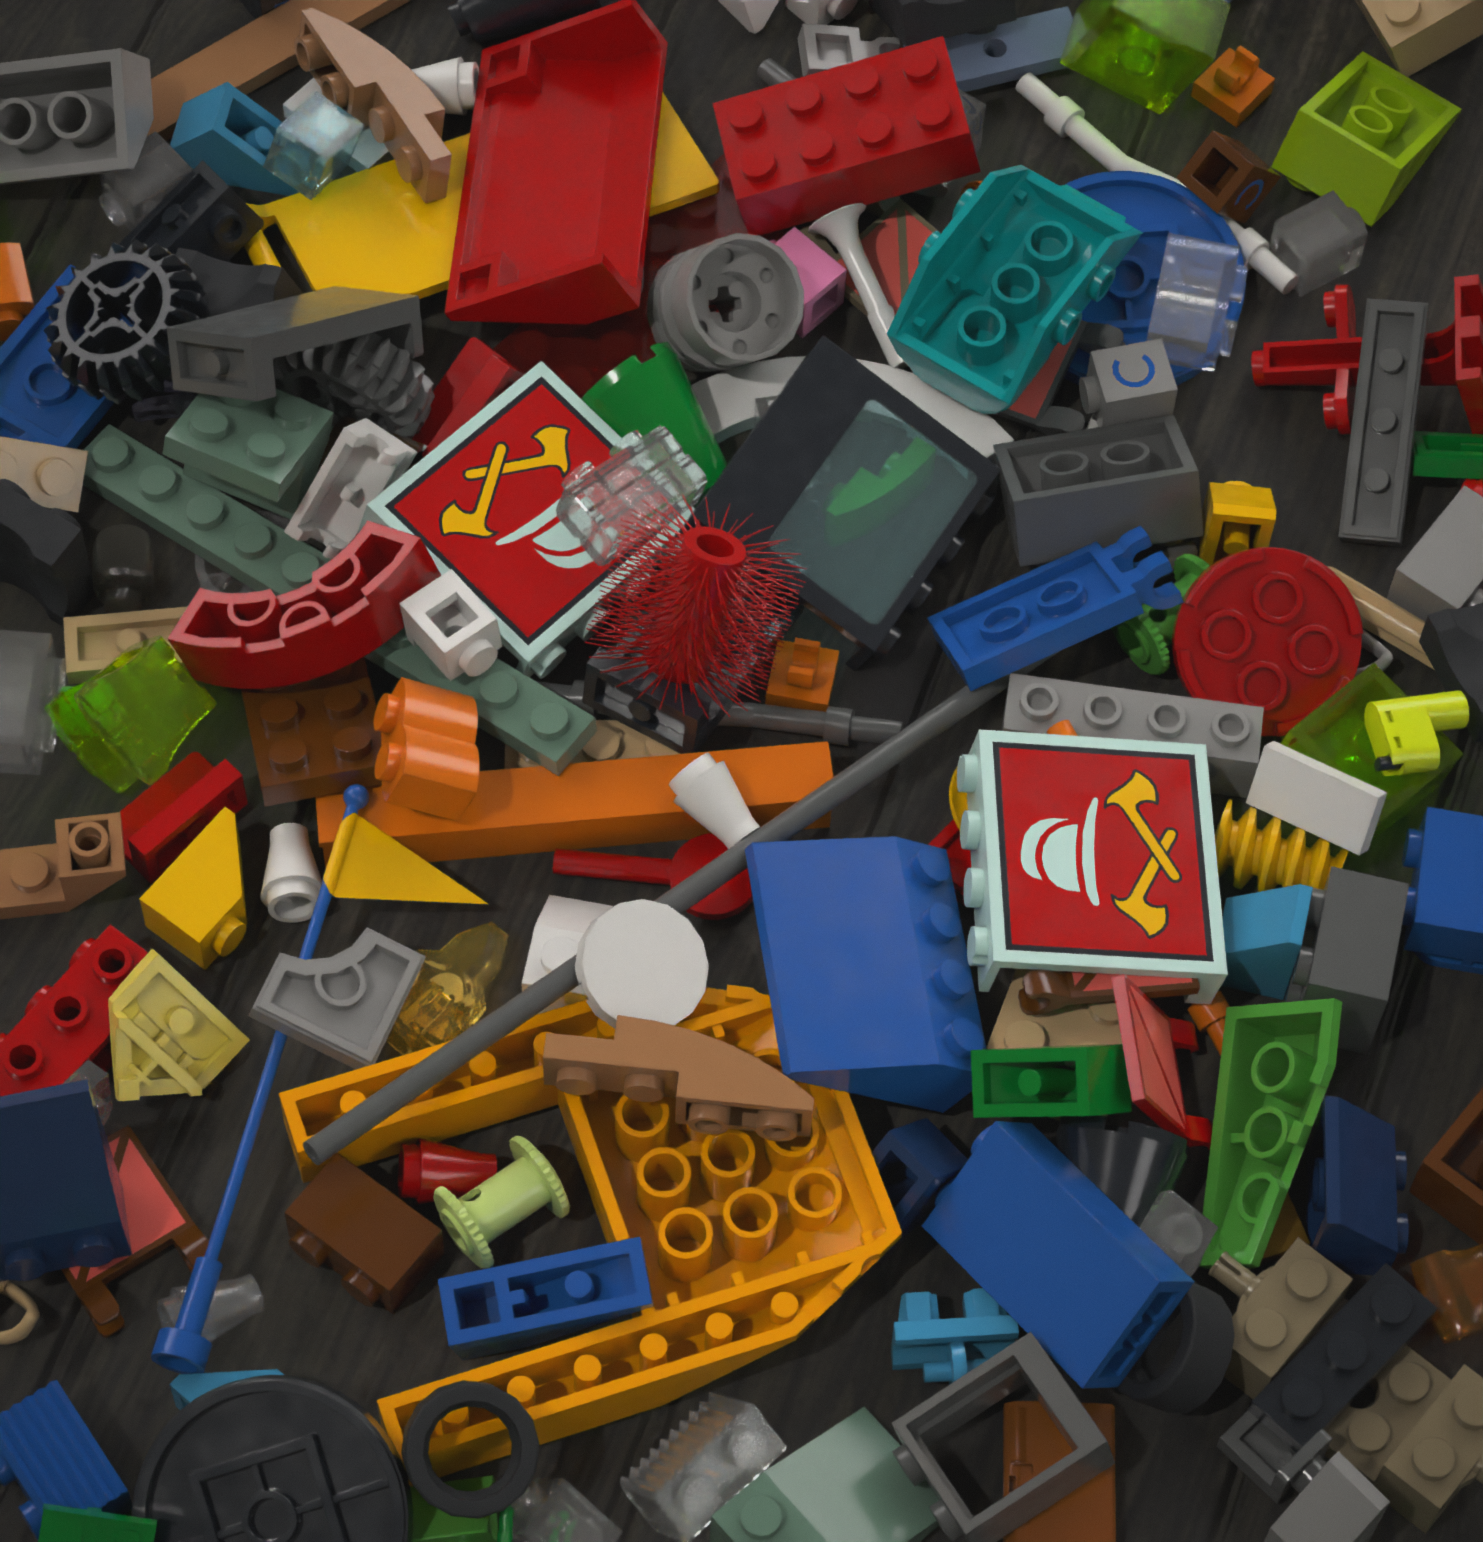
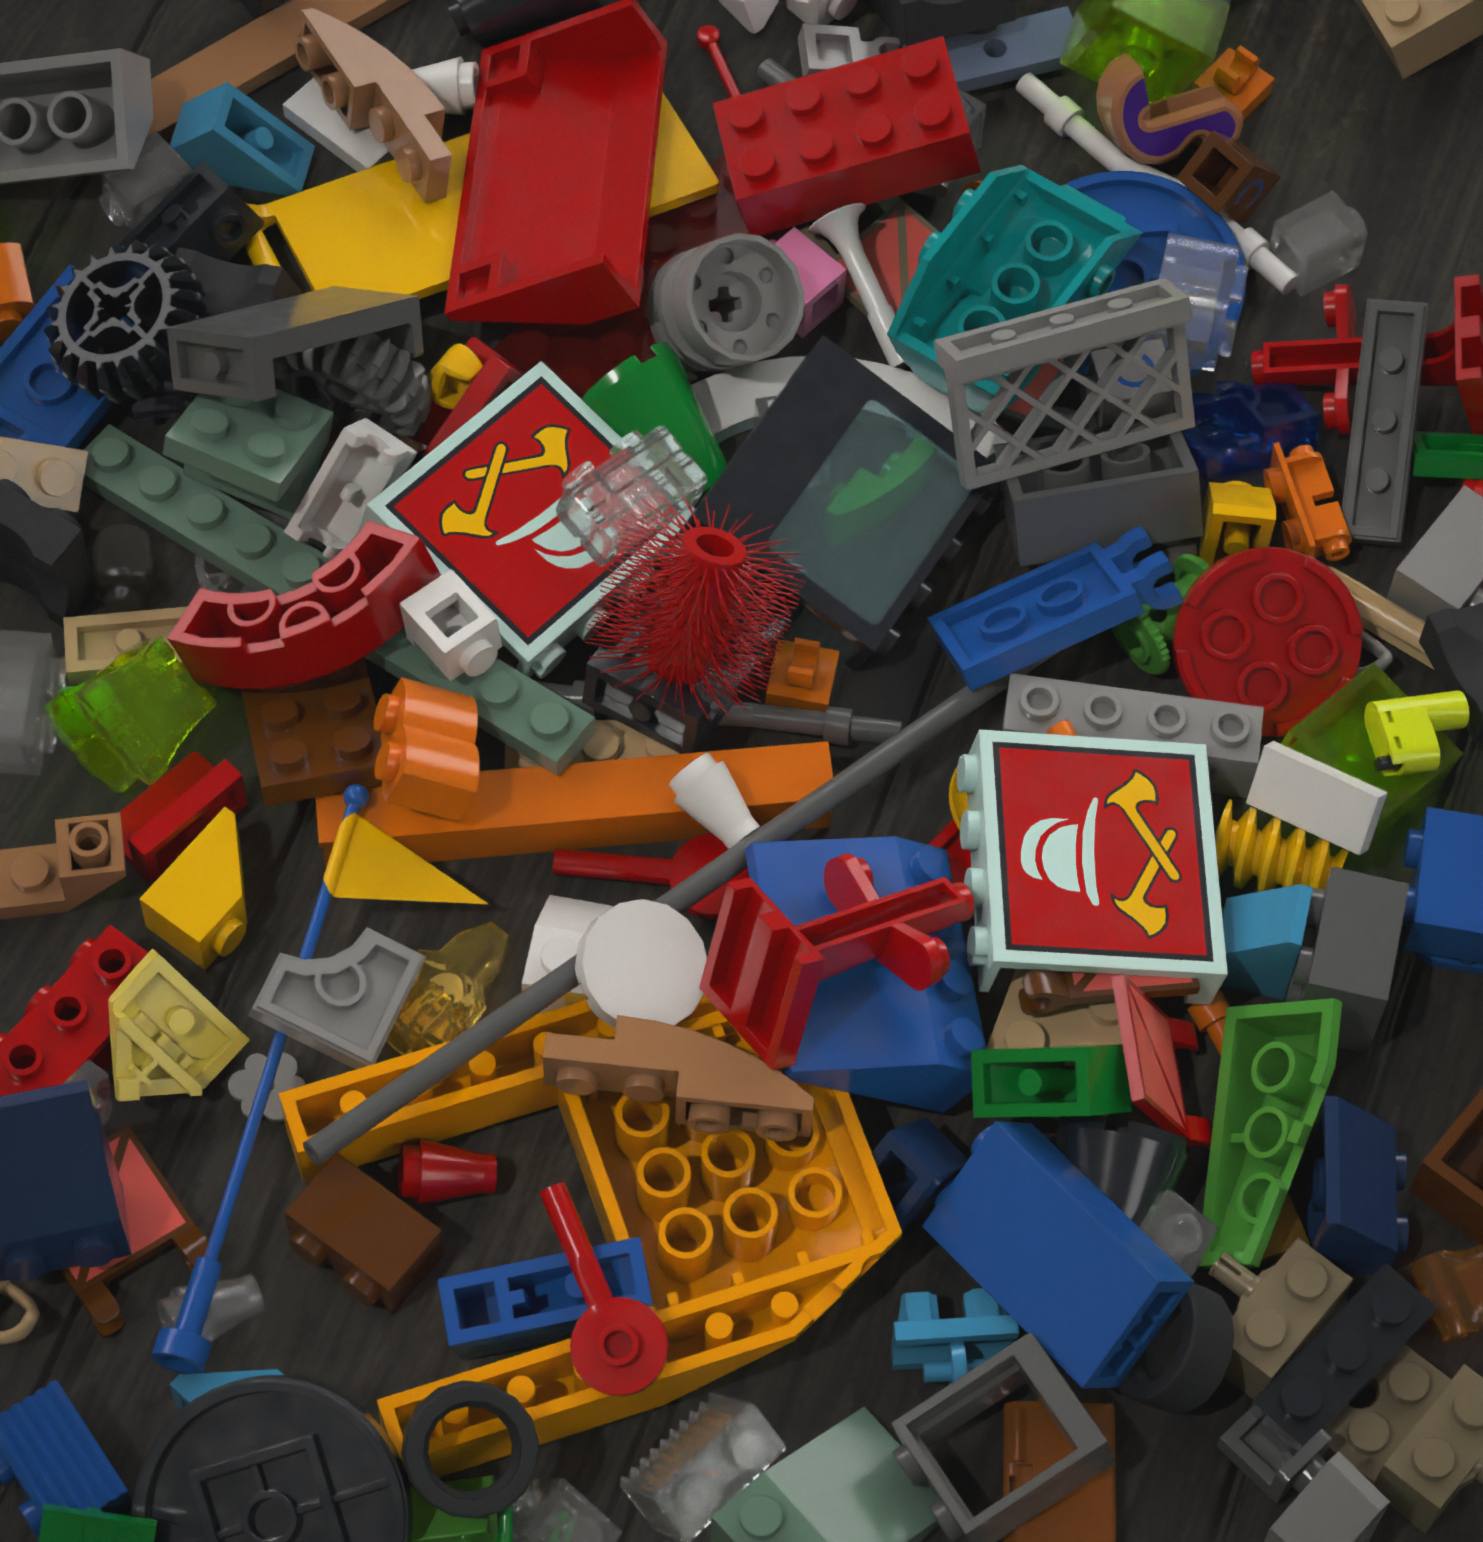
white cone [260,823,322,923] -> none
clear light blue brick [263,91,365,200] -> none
yellowish green hose [433,1136,570,1269] -> none
lime slope [1271,51,1462,227] -> none
none -> light grey plant [228,1052,305,1122]
none -> yellow piece [428,344,483,409]
none -> red piece [539,1182,669,1397]
none -> red hinge [697,25,741,98]
none -> red piece [699,853,974,1071]
none -> light grey fence [934,278,1195,490]
none -> nougat animal [1096,52,1243,165]
none -> clear blue slope [1173,381,1320,481]
none -> orange hinge [1263,442,1352,561]

